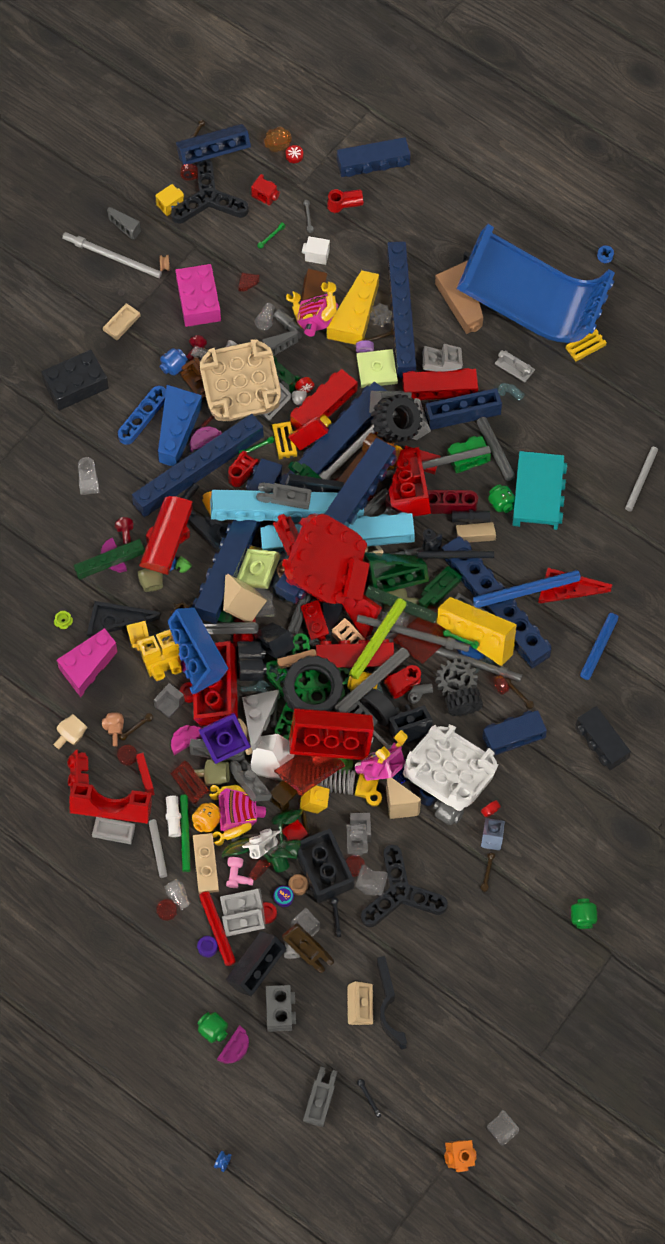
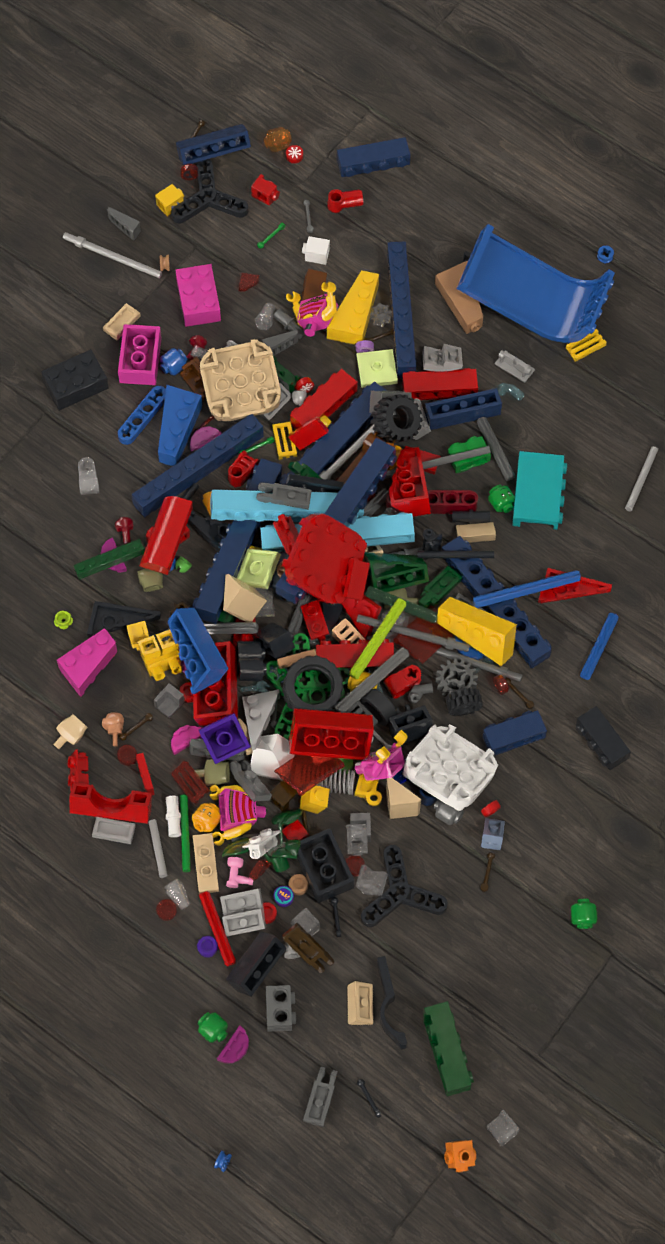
green hinge [443,630,479,649] -> none
none -> dark pink brick [118,324,161,385]
none -> dark green wedge [423,1001,474,1096]

